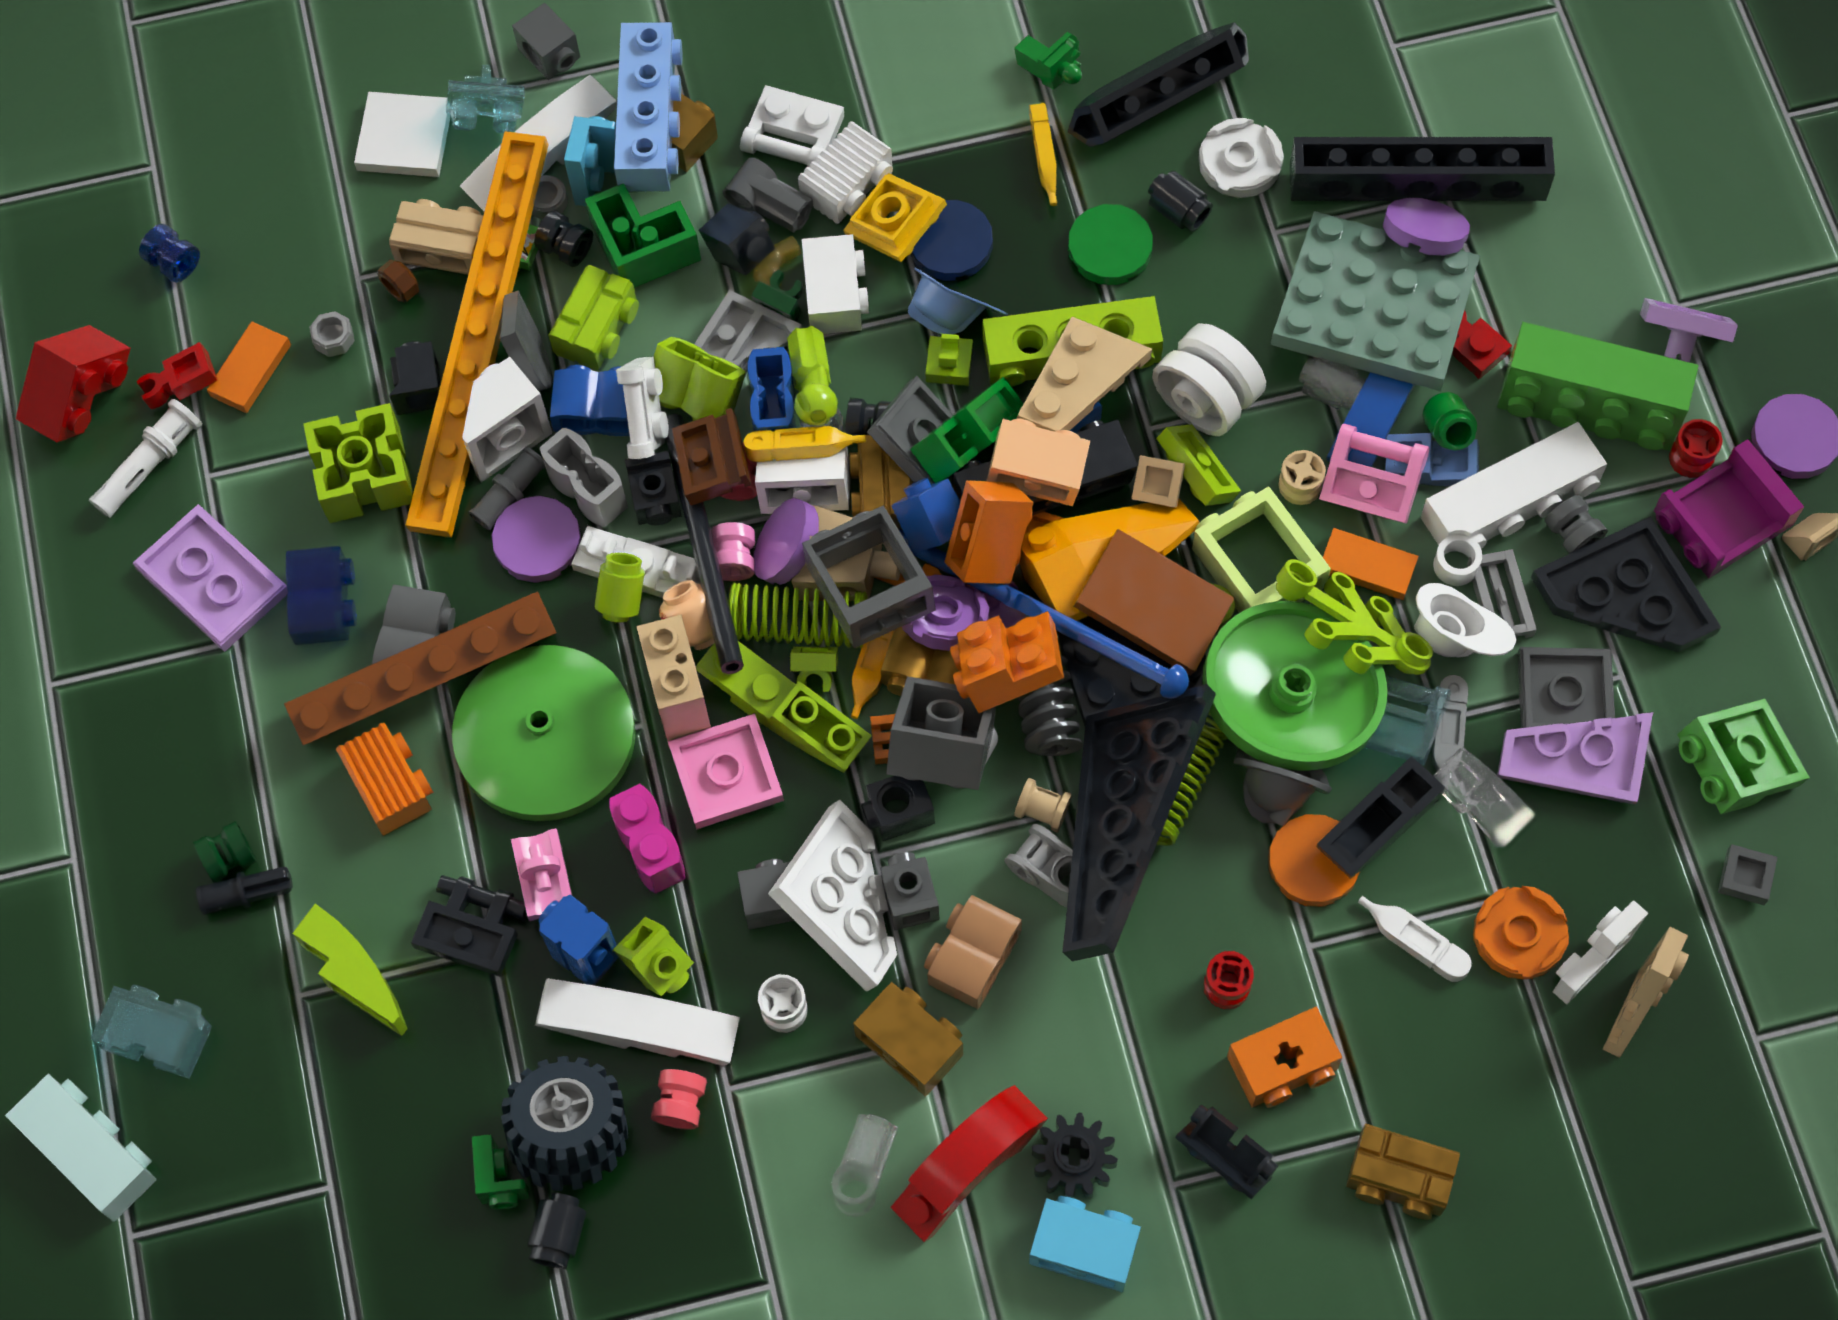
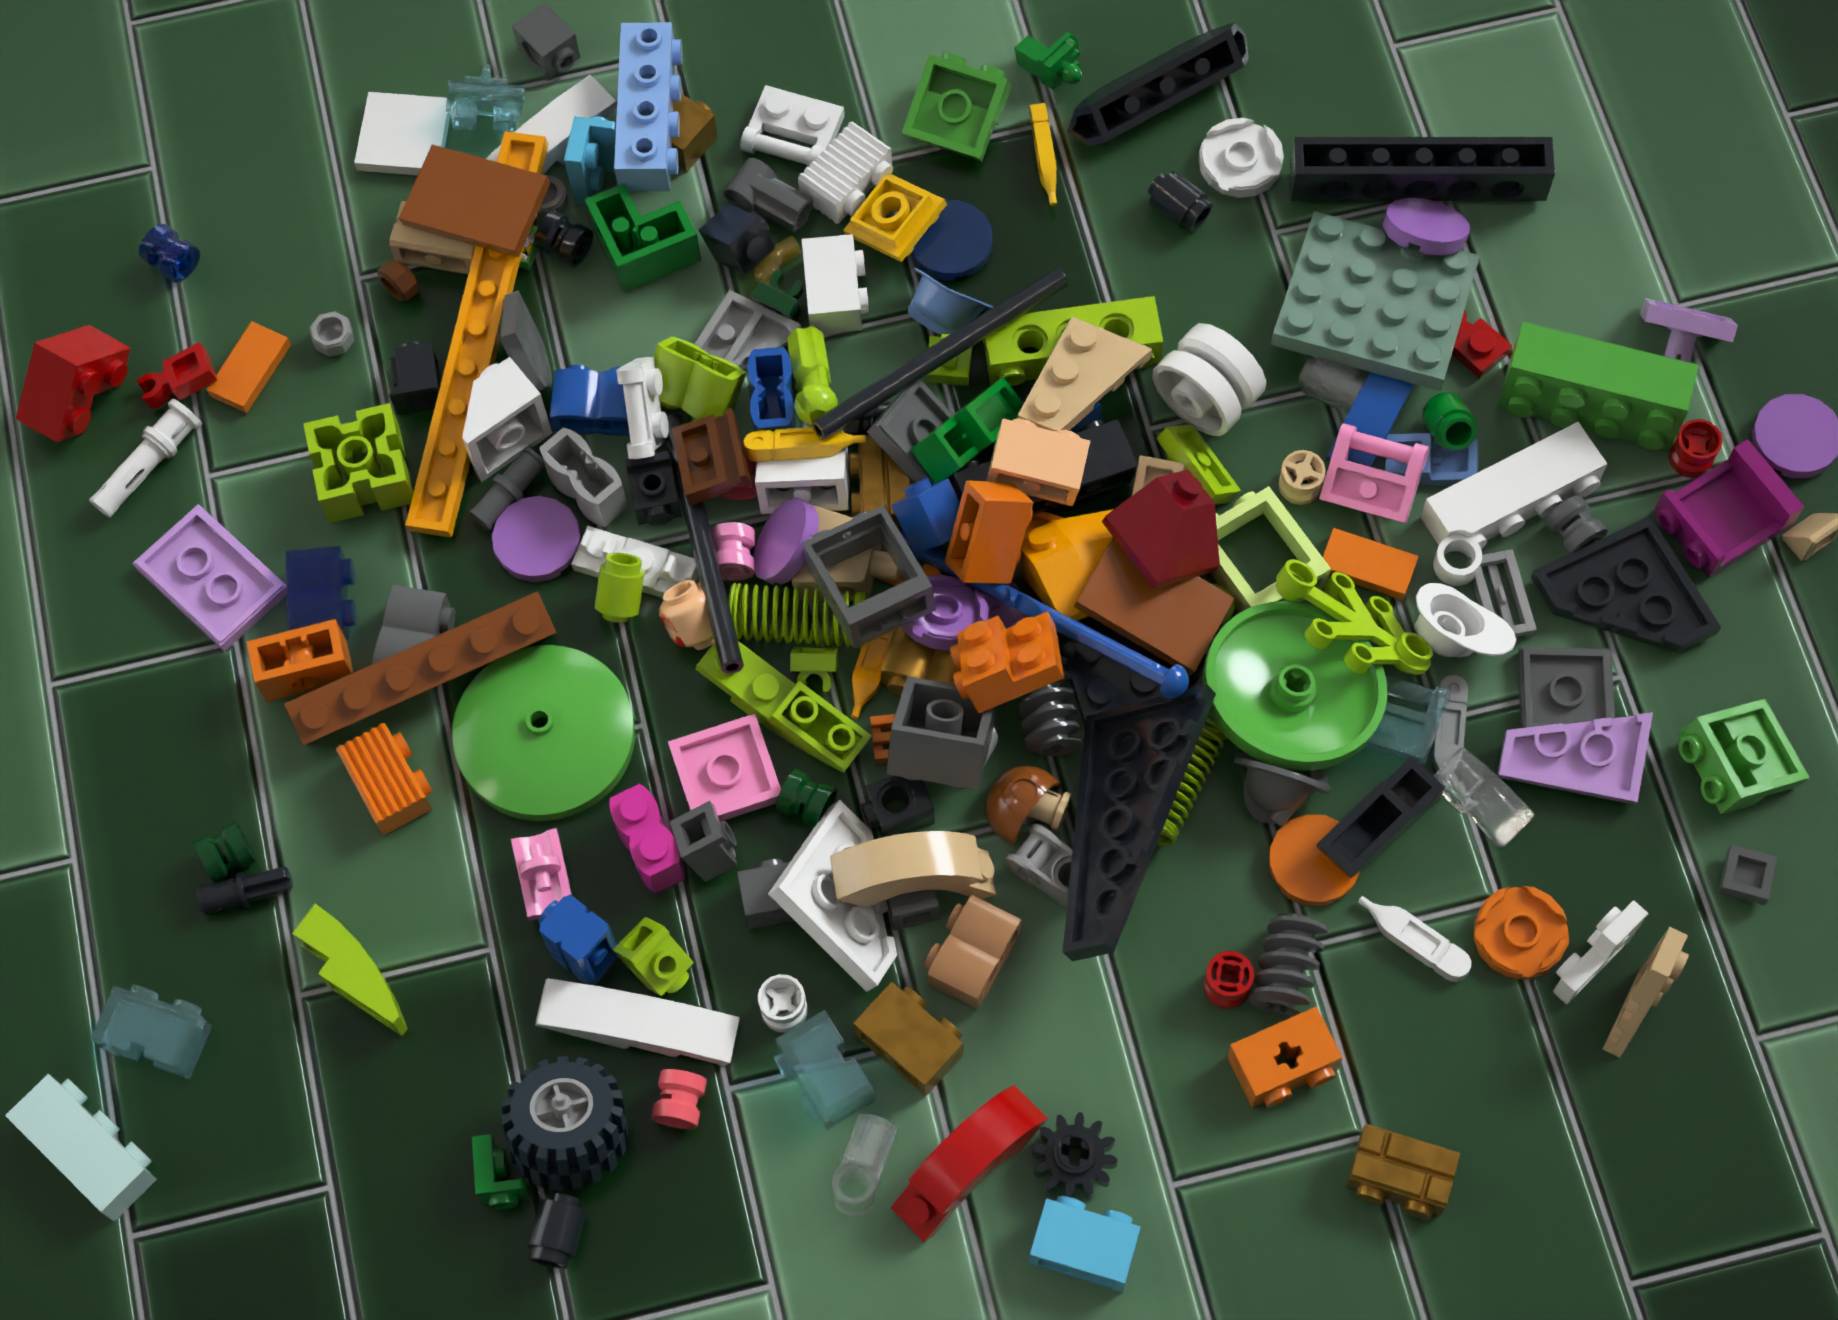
black plate [411,875,527,977] -> none
lime brick [548,265,639,371] -> none
tan window [636,615,711,749] -> none
green tile [1068,204,1153,285] -> none
black hinge [1175,1104,1279,1200] -> none
none -> orange brick [246,619,354,702]
none -> dark orange tile [399,144,551,258]
none -> dark grey brick [670,801,738,882]
none -> clear light blue brick [773,1010,876,1130]
none -> dark green wheel [776,769,838,828]
none -> black piece [812,268,1068,440]
none -> tan arch [830,831,996,908]
none -> bright green plate [902,52,1012,162]
none -> dark orange helmet [984,766,1061,845]
none -> dark red slope [1102,470,1220,589]
none -> dark grey piece [1249,913,1329,1019]

